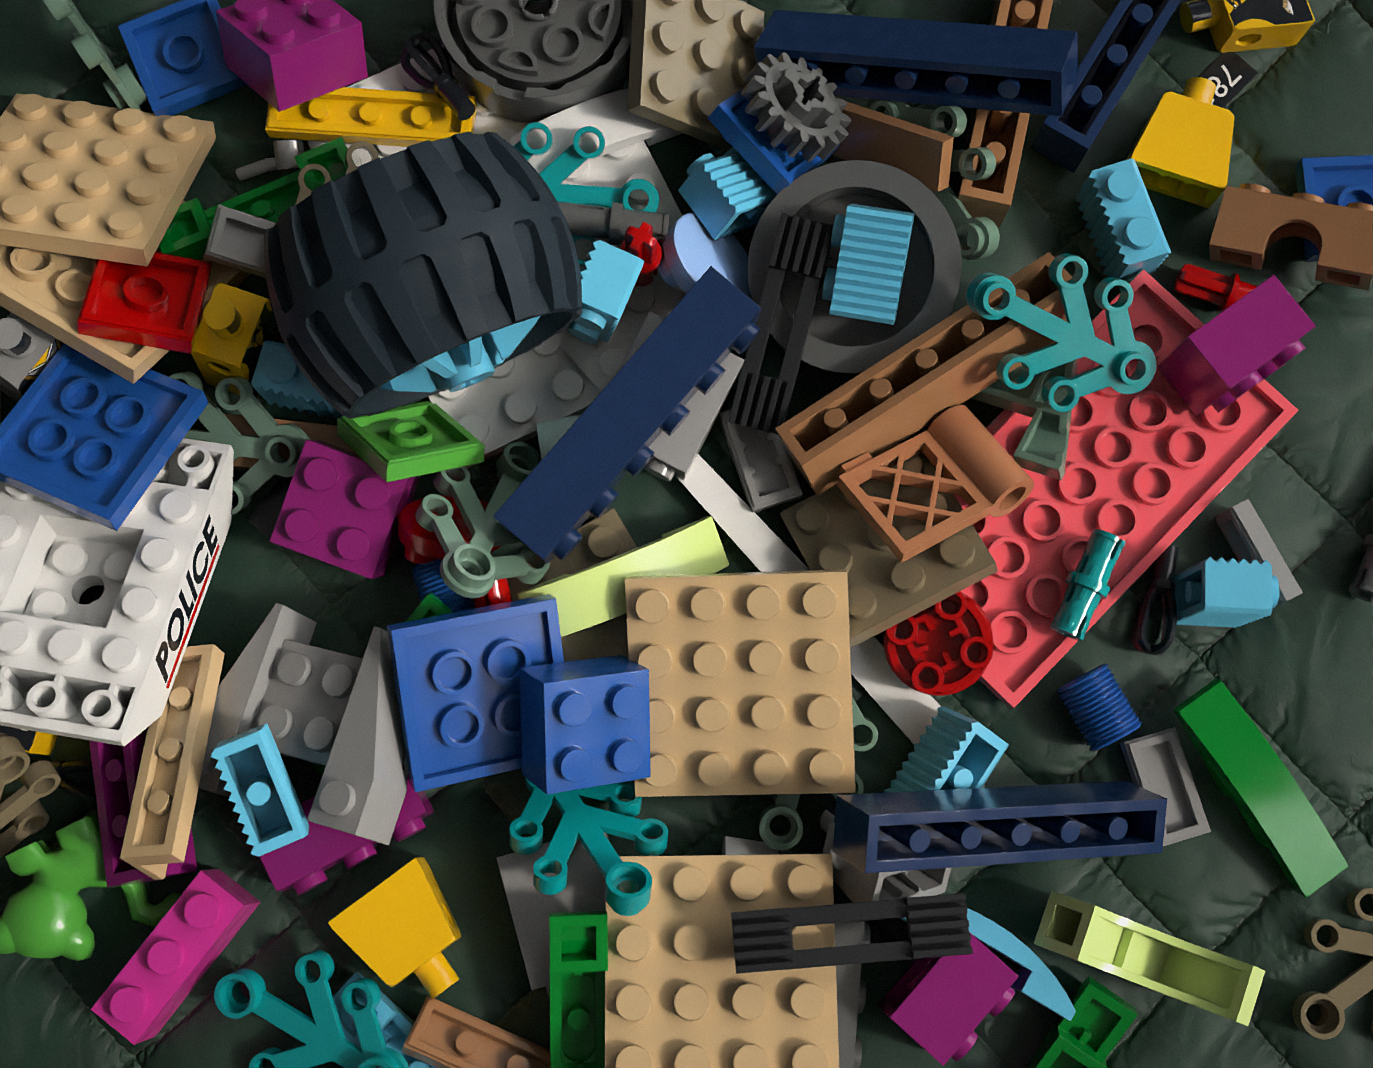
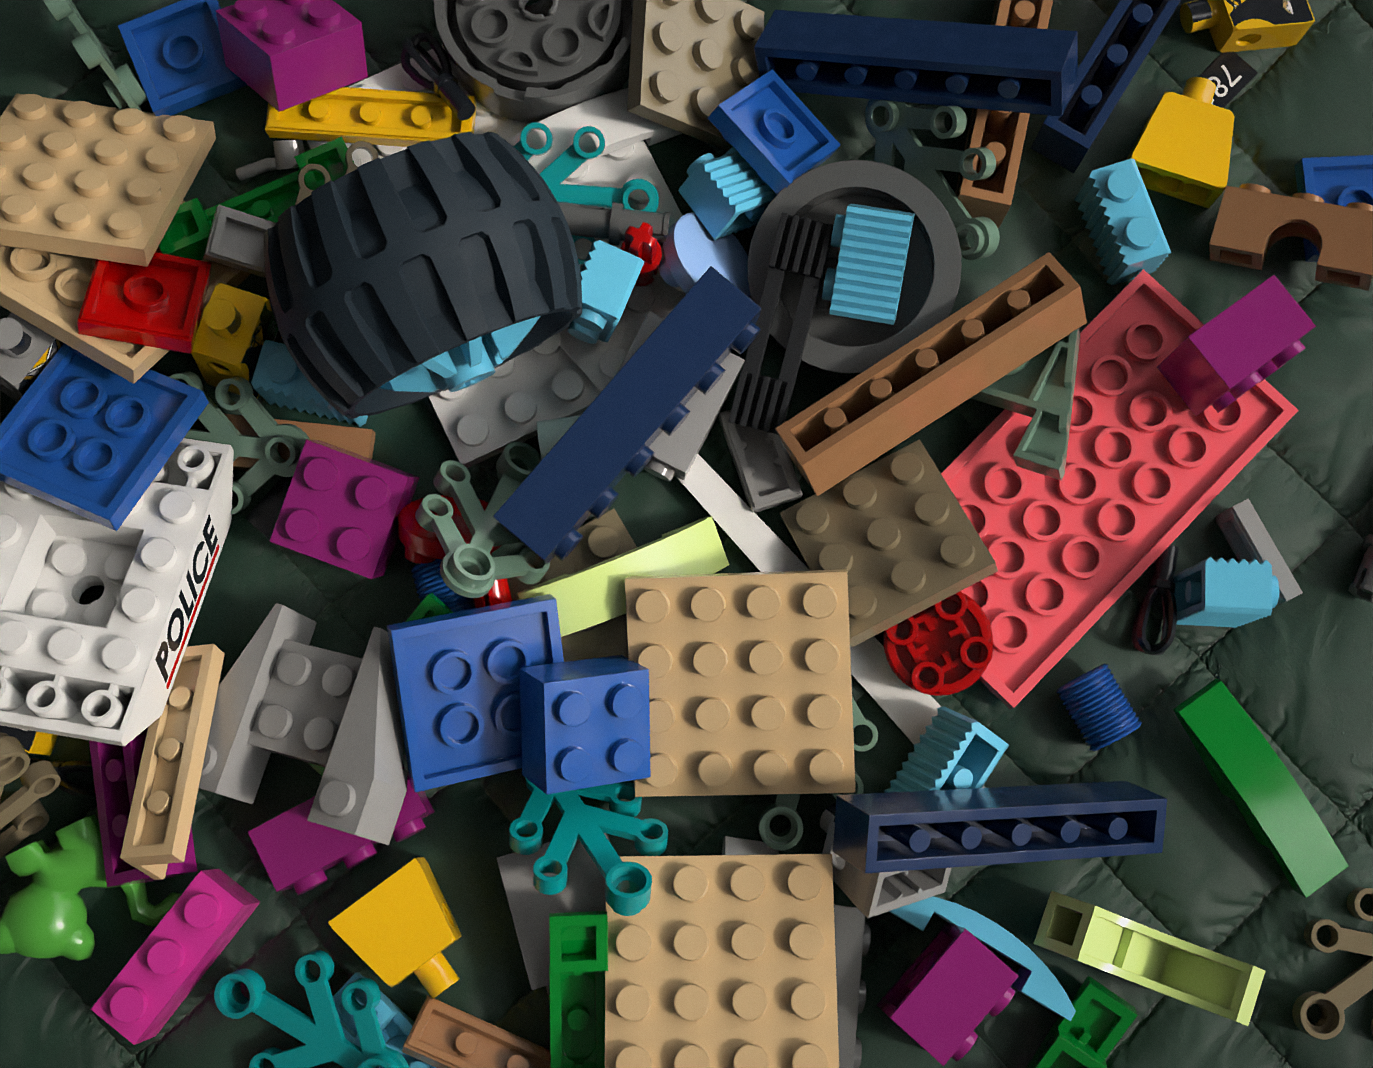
medium azure brick [210,723,310,857] -> none
bright green tile [337,401,485,482] -> none
black container [731,893,973,974] -> none
dark grey gear [741,52,851,162] -> none
medium nougat tile [832,102,954,192] -> none
nougat piece [837,405,1034,563] -> none
teal plant [966,253,1157,412] -> none
teal pin [1050,529,1126,641] -> none
light grey tile [1120,727,1211,846] -> none
red axle [1175,264,1257,312] -> none

